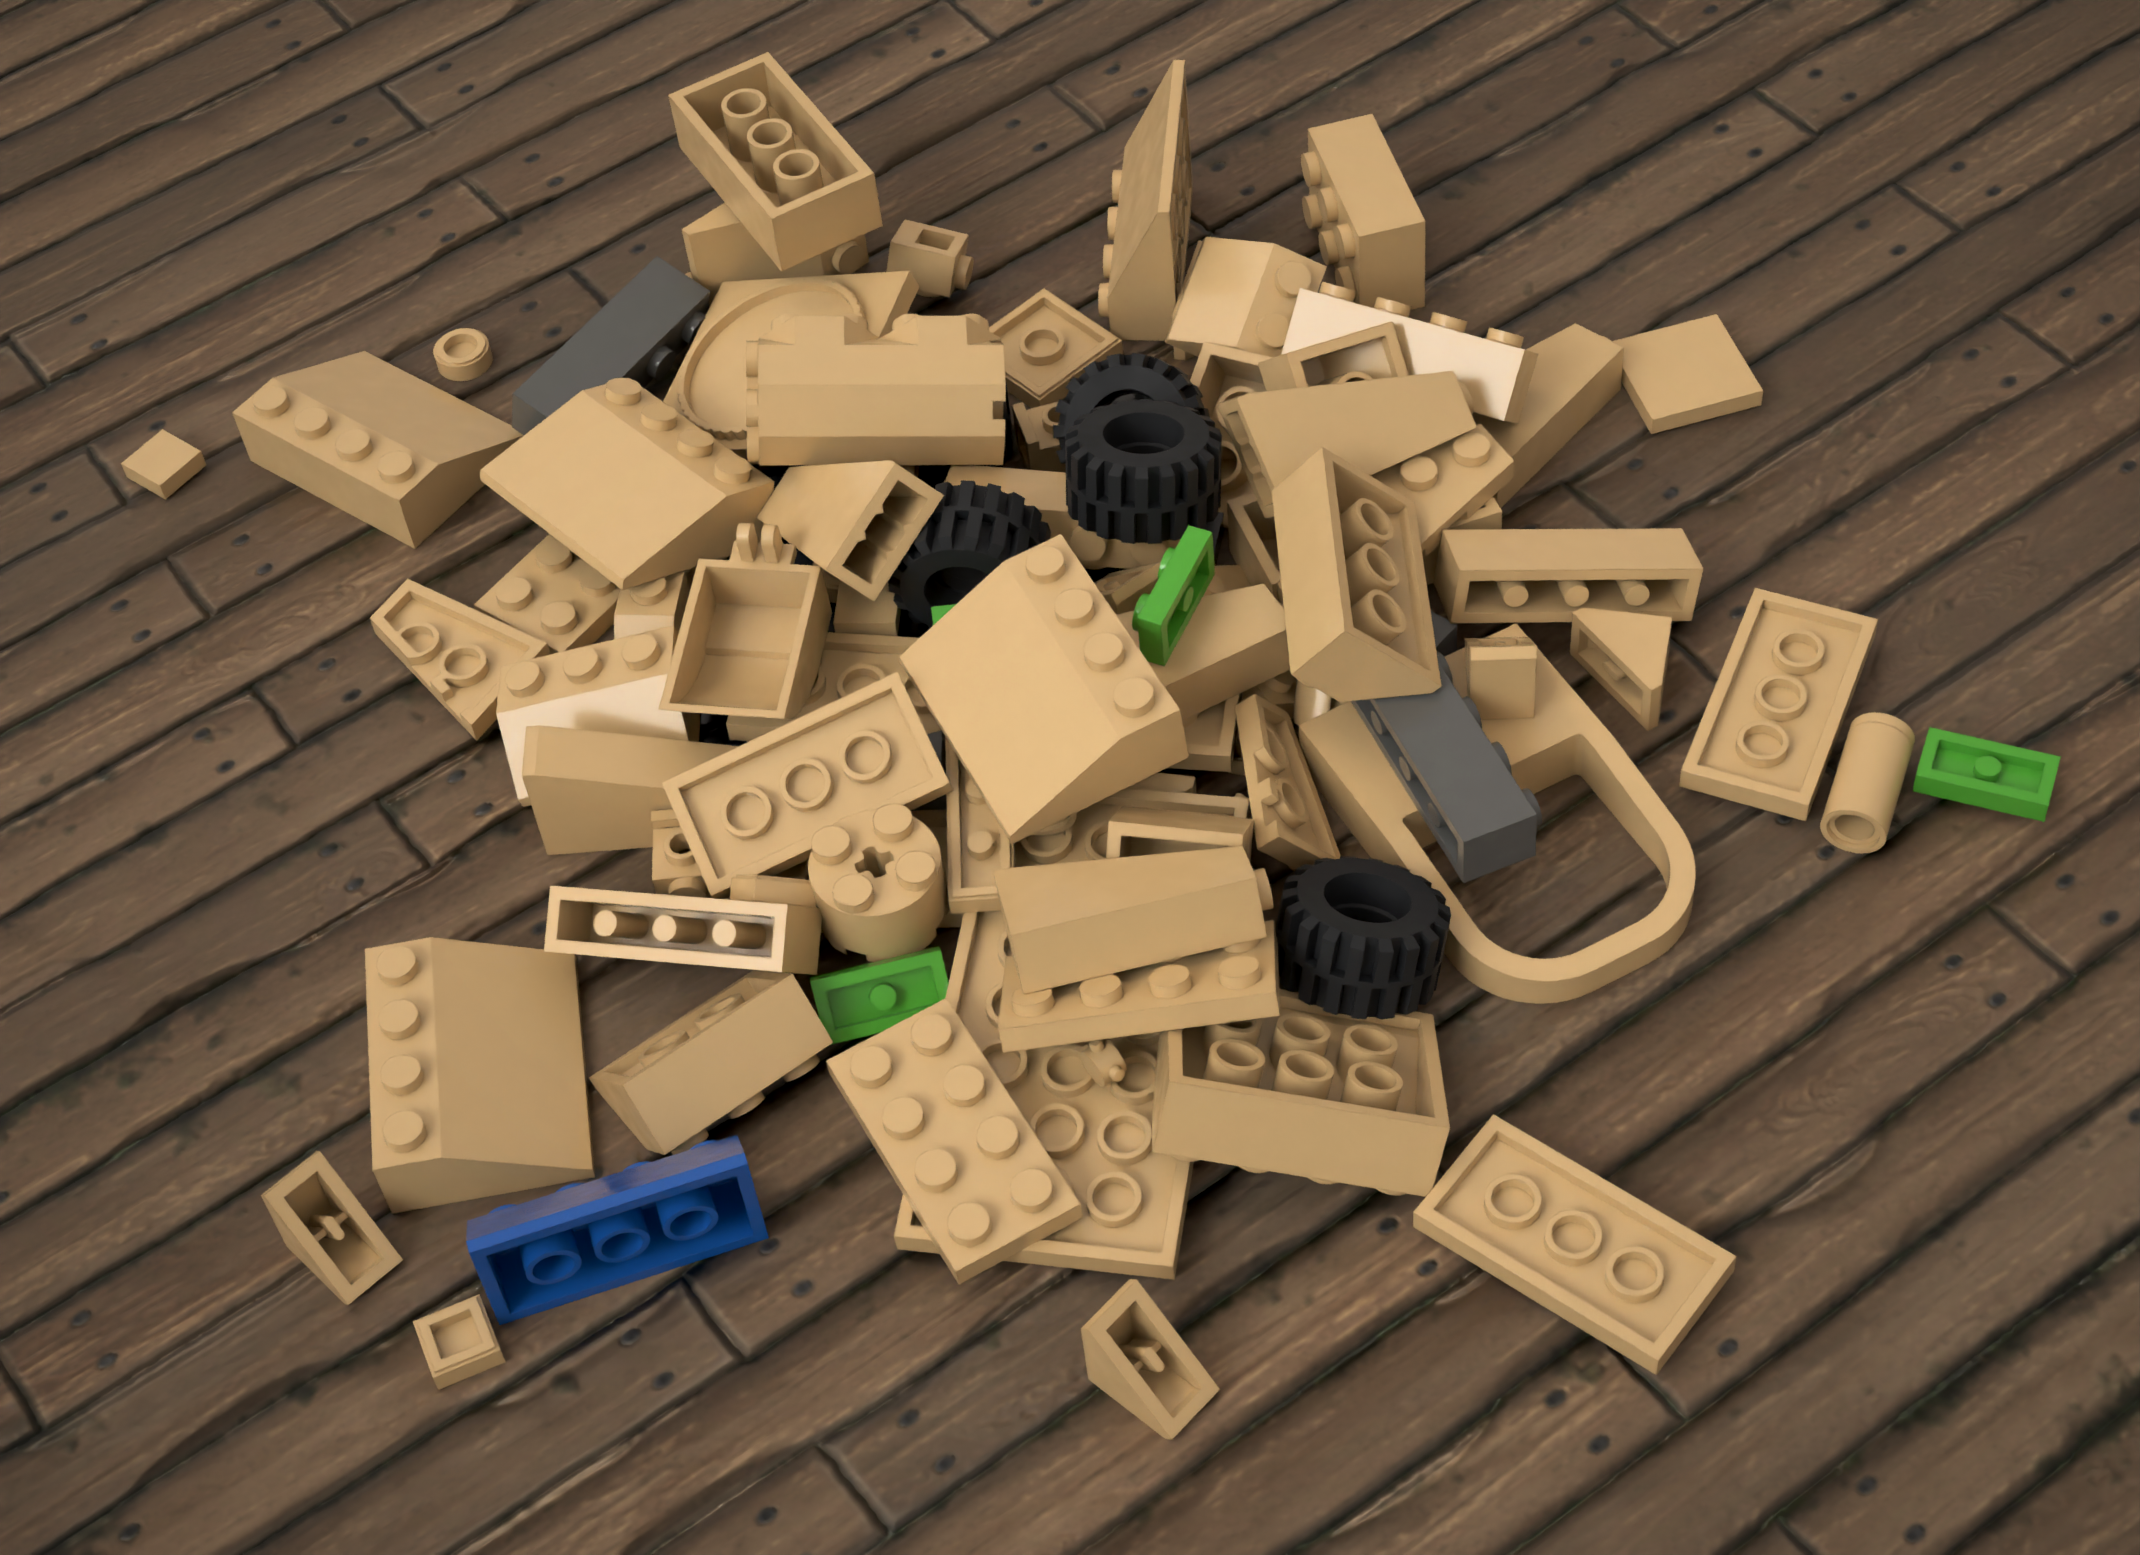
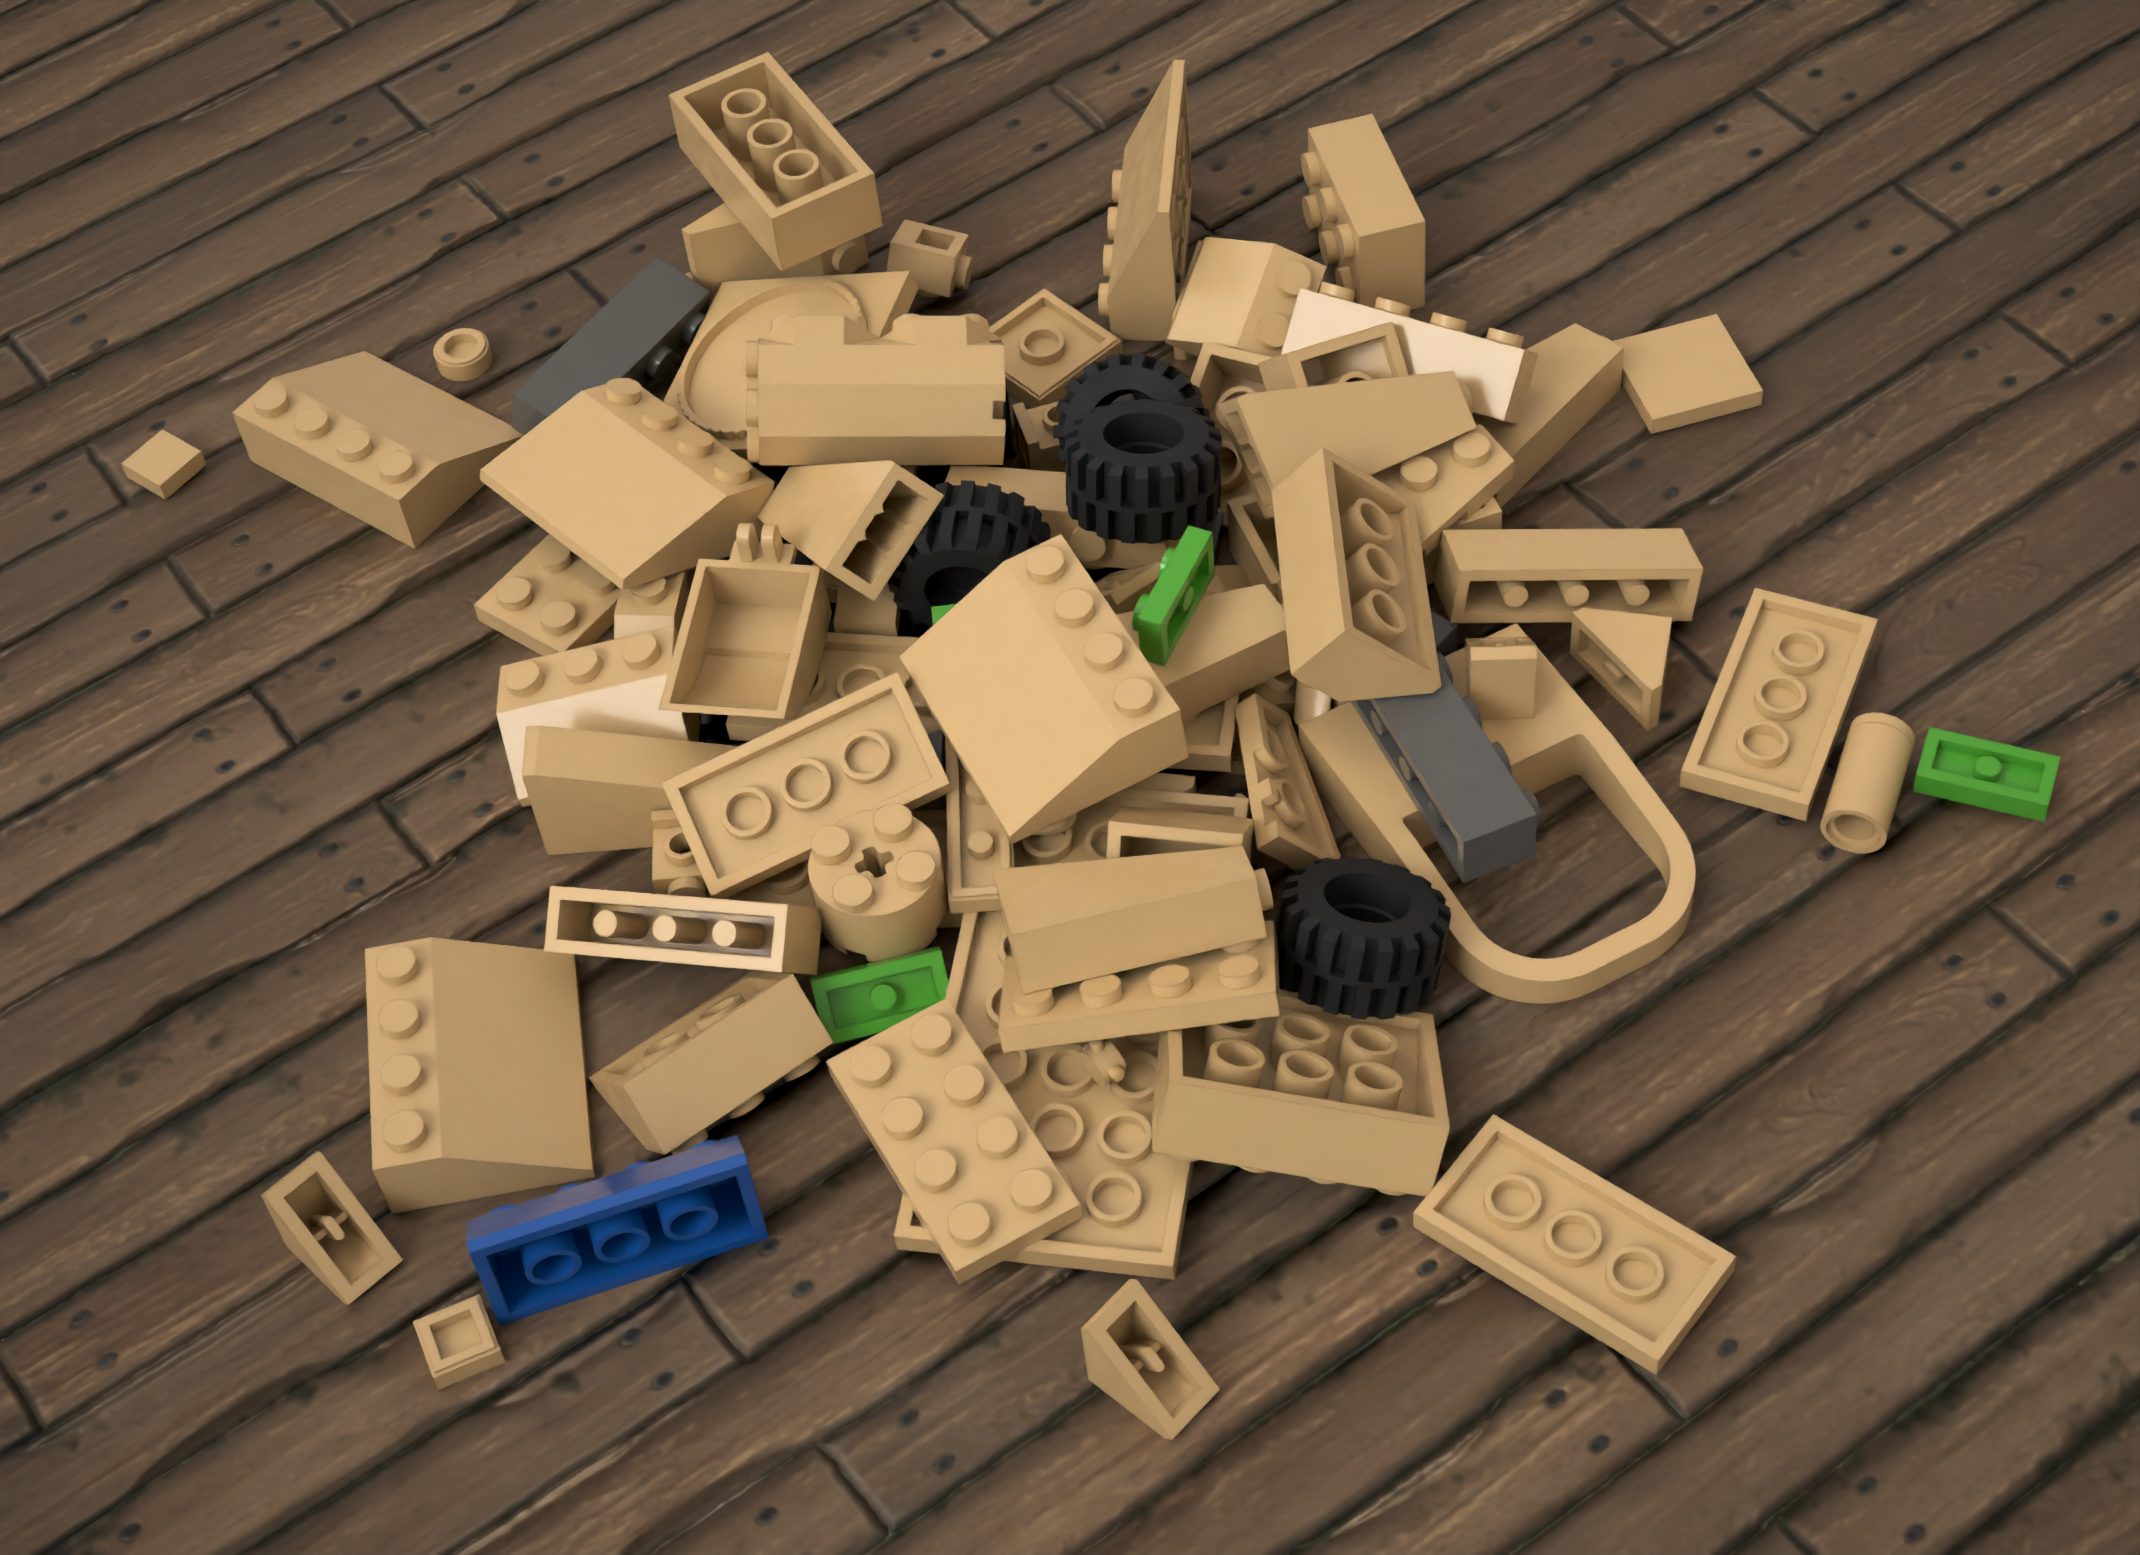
tan wing [370,579,551,741] -> none
tan tile [730,874,816,907] -> none

